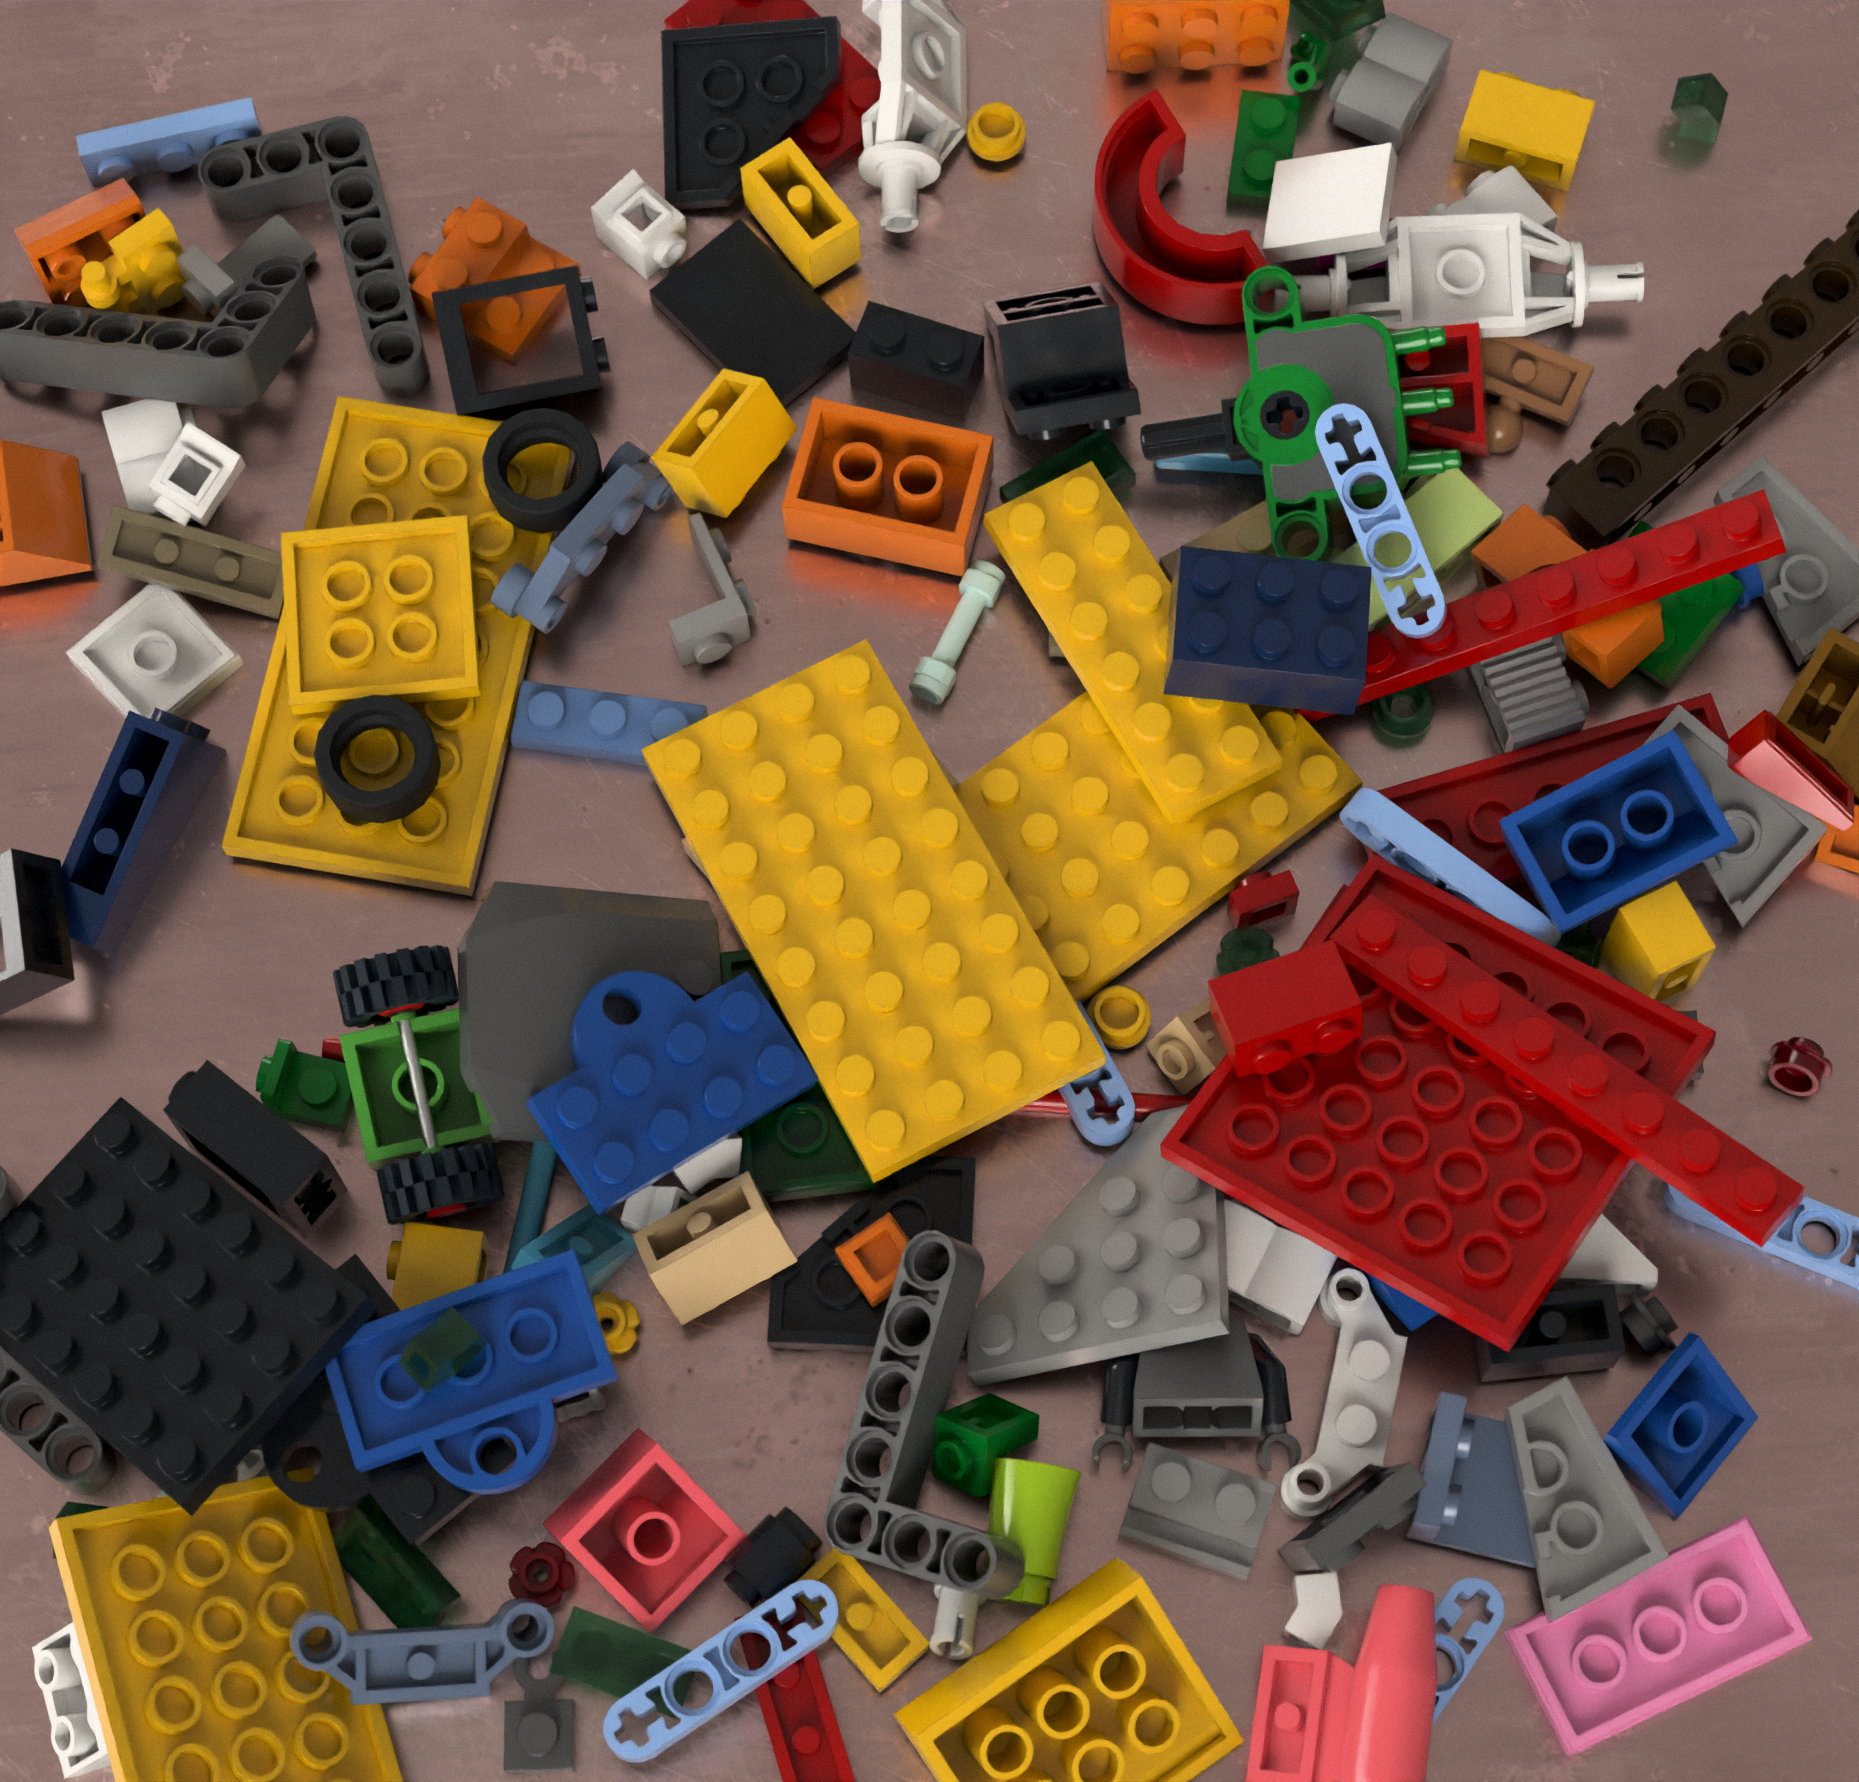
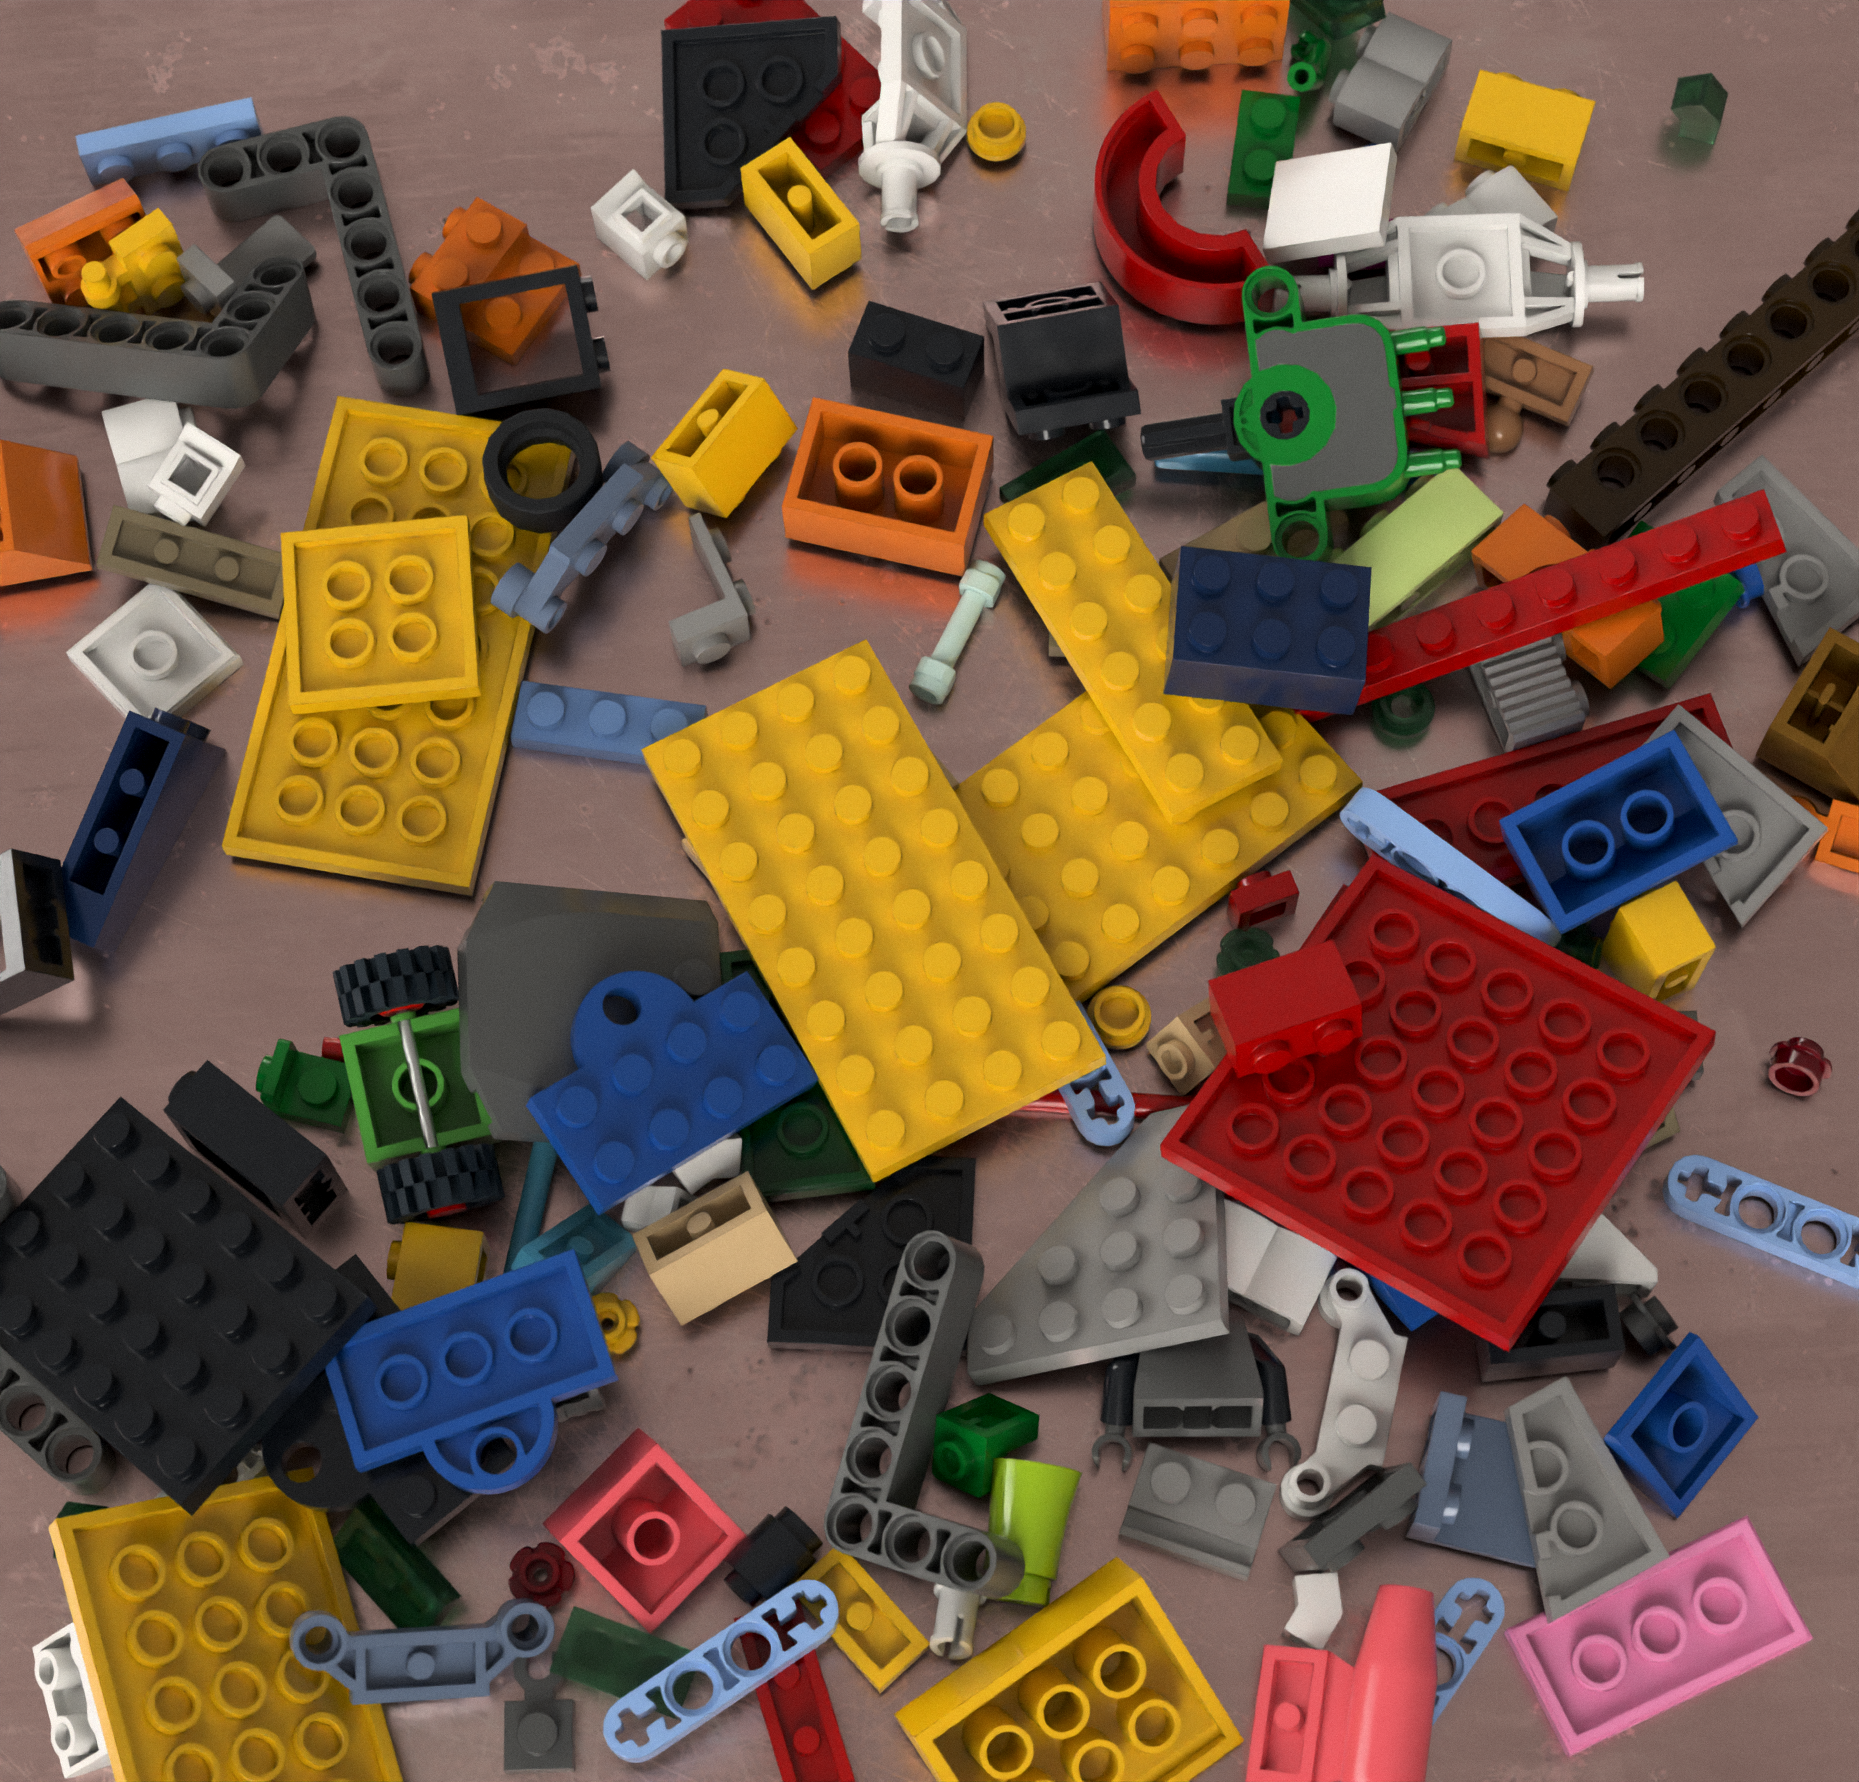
black tyre [314,695,441,823] -> none
clear green piece [398,1306,488,1393] -> none
black tile [649,218,856,407] -> none
orange tile [835,1212,910,1307] -> none
light blue beam [1315,403,1447,639] -> none
red plate [1329,893,1805,1248] -> none
red slope [1727,710,1854,831] -> none

